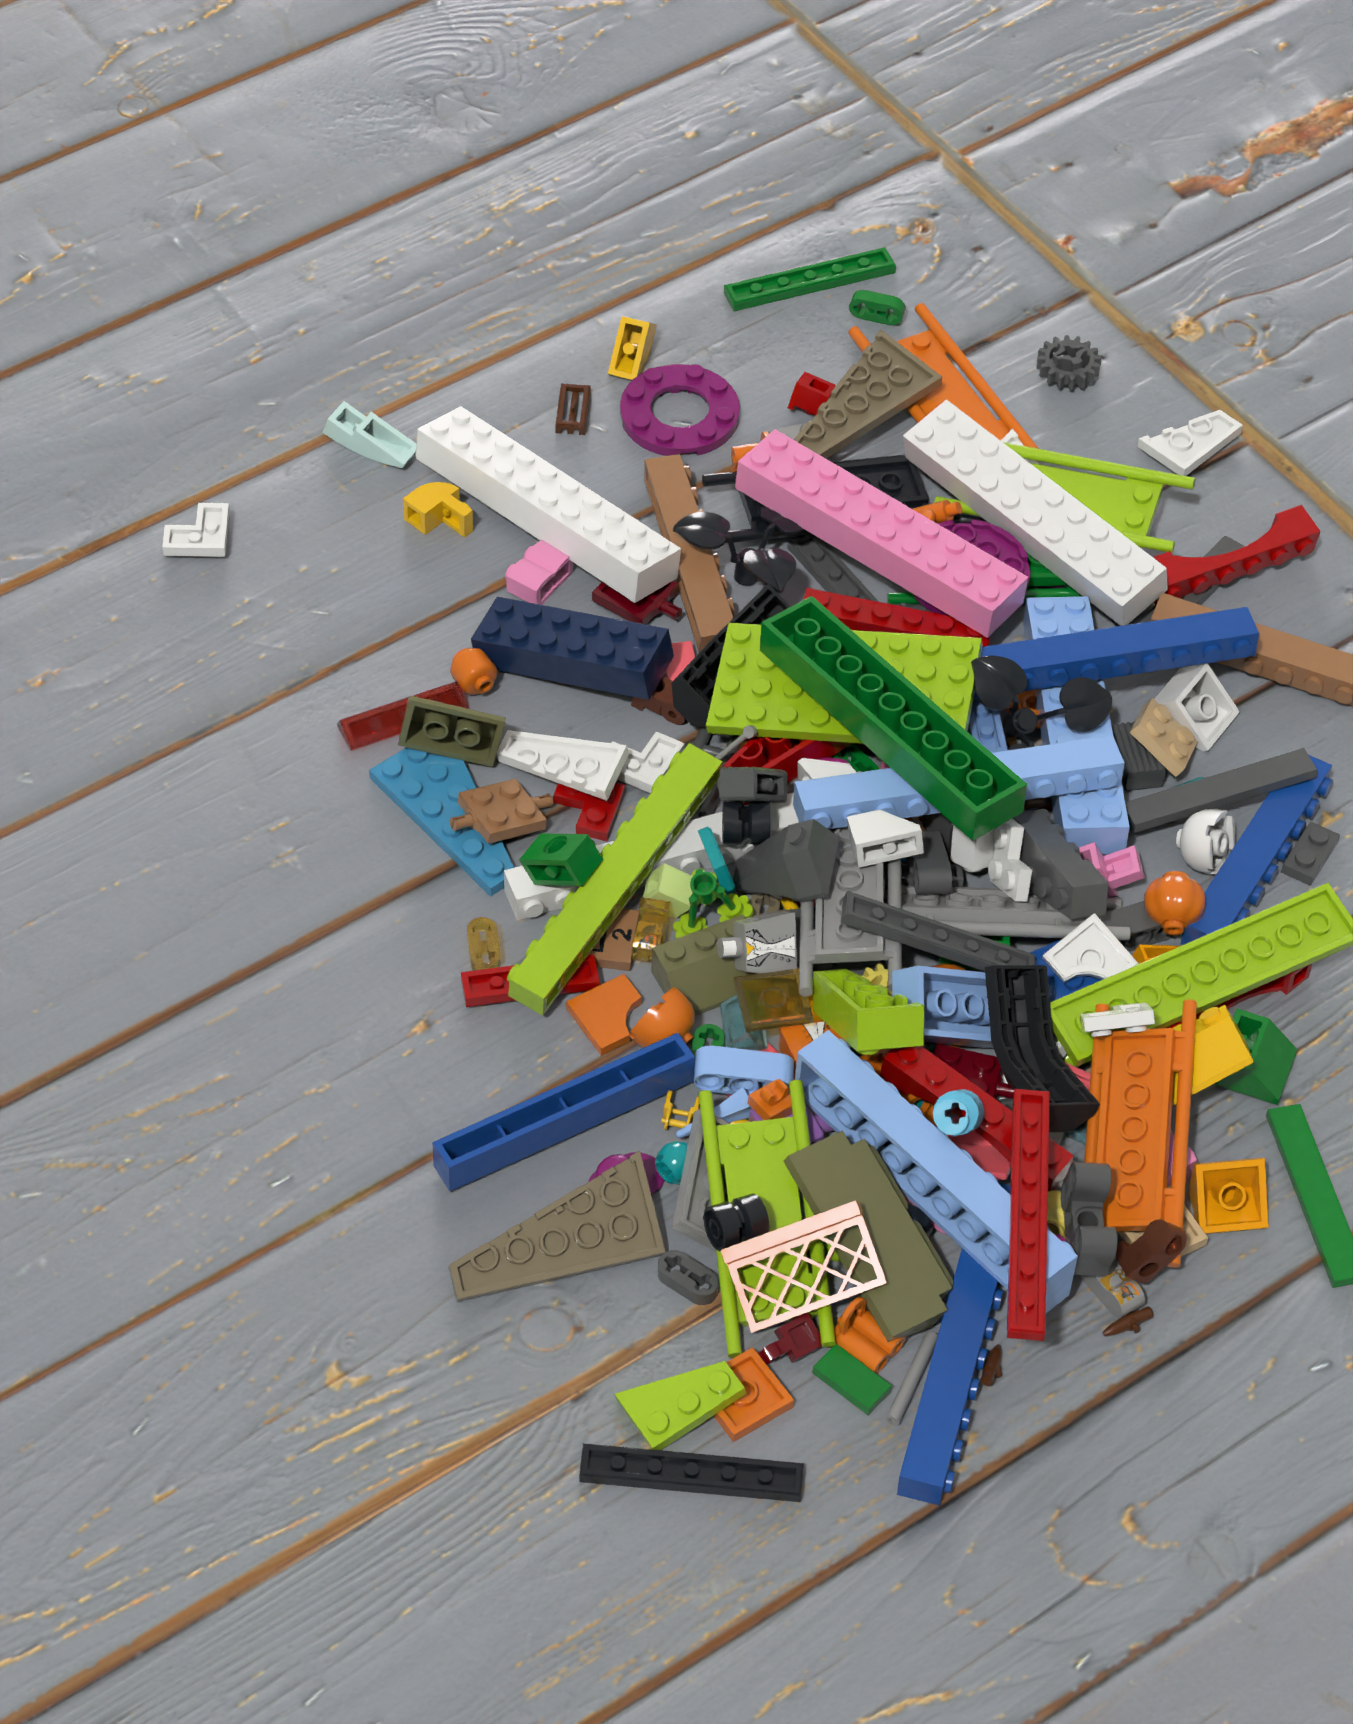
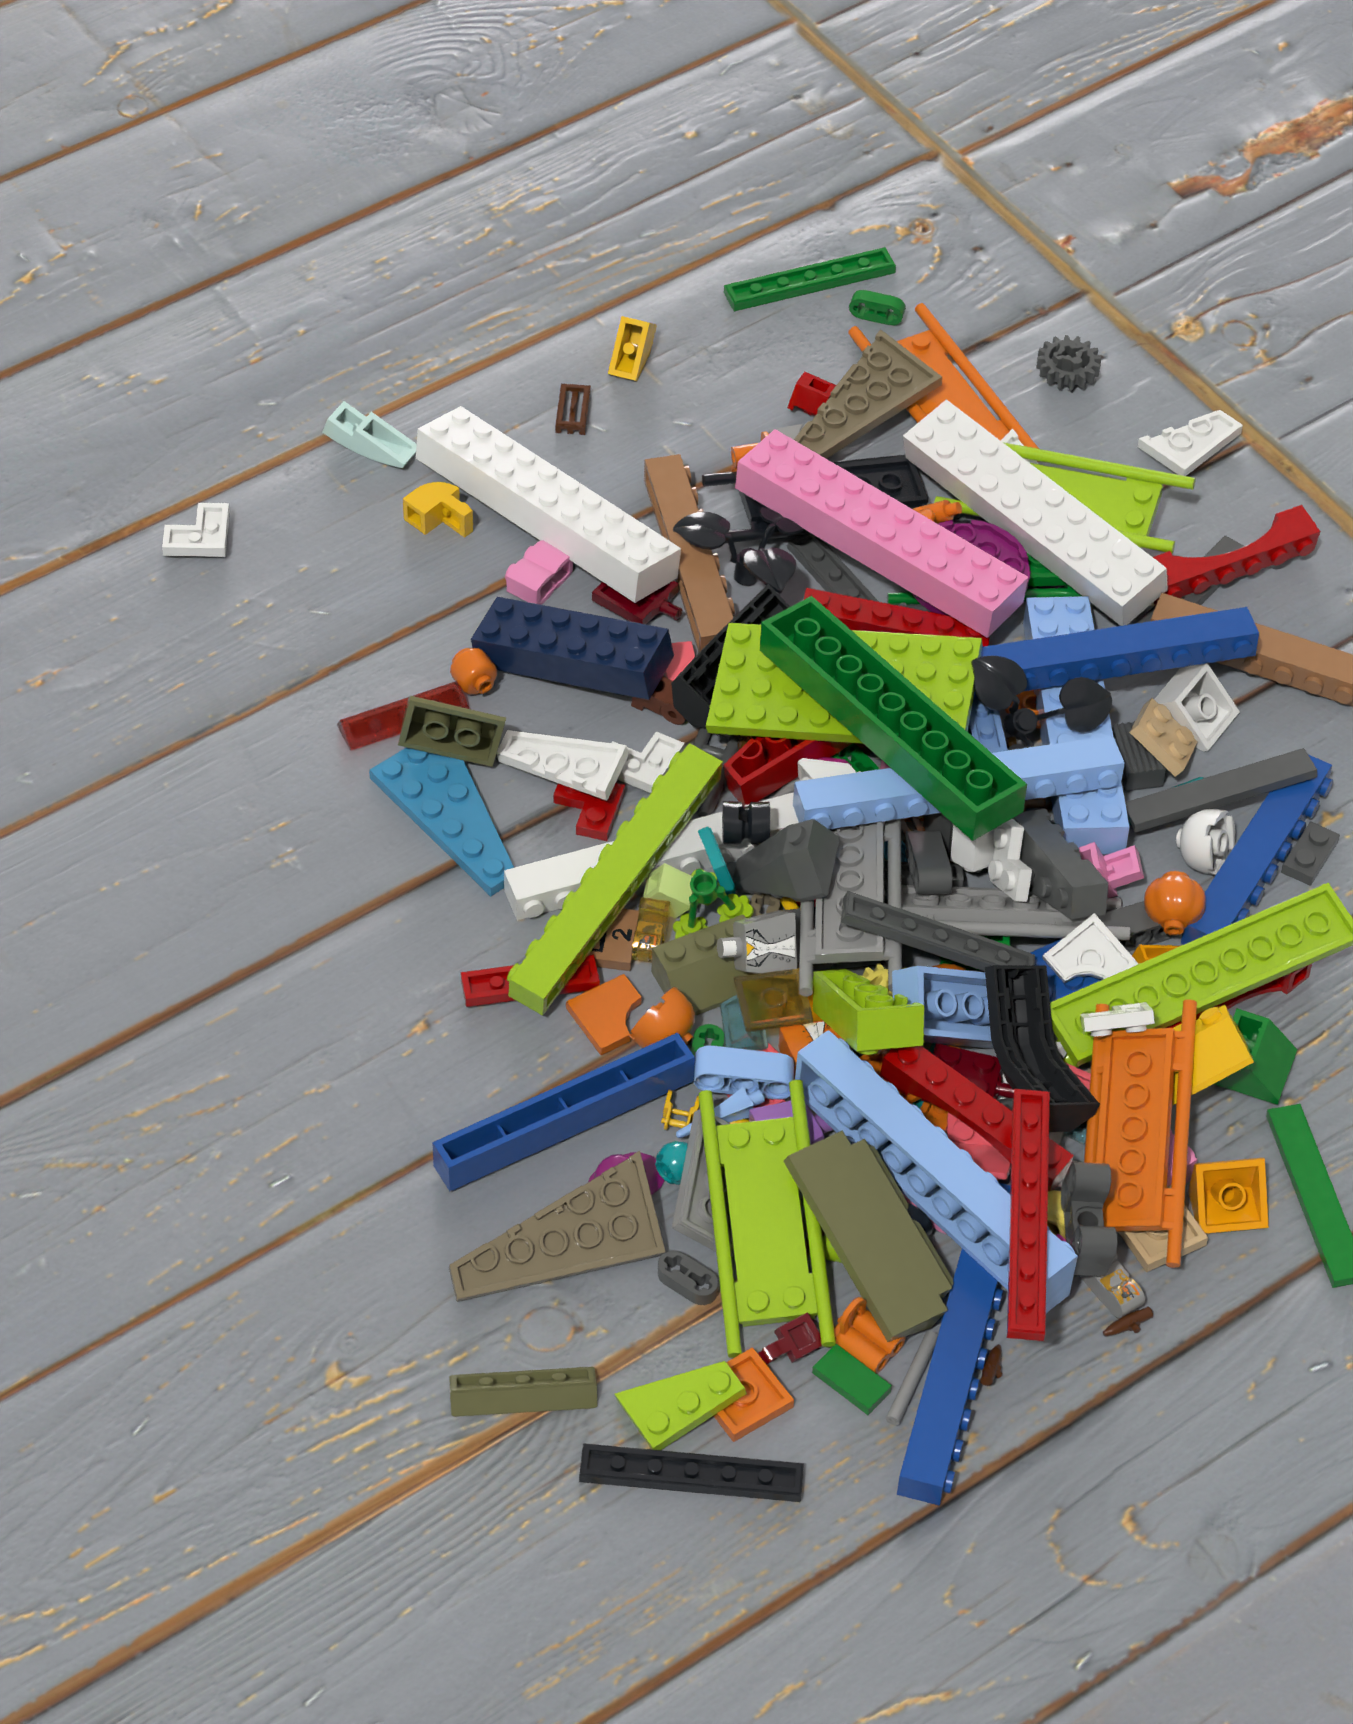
medium nougat plate [450,779,553,844] -> none
clear yellow beam [467,917,501,971] -> none
green brick [519,833,603,886] -> none
magenta plate [620,364,740,456] -> none
black wheel [703,1193,770,1252] -> none
light grey hinge [715,725,757,760] -> none
dark grey brick [717,767,787,803] -> none
fence [721,1200,888,1333] -> none
orange tile [747,1078,792,1120] -> none
white slope [847,810,924,868] -> none
medium azure piece [933,1089,985,1136] -> none
copper leg [1115,1219,1187,1284] -> none
none -> olive slope [449,1367,597,1417]

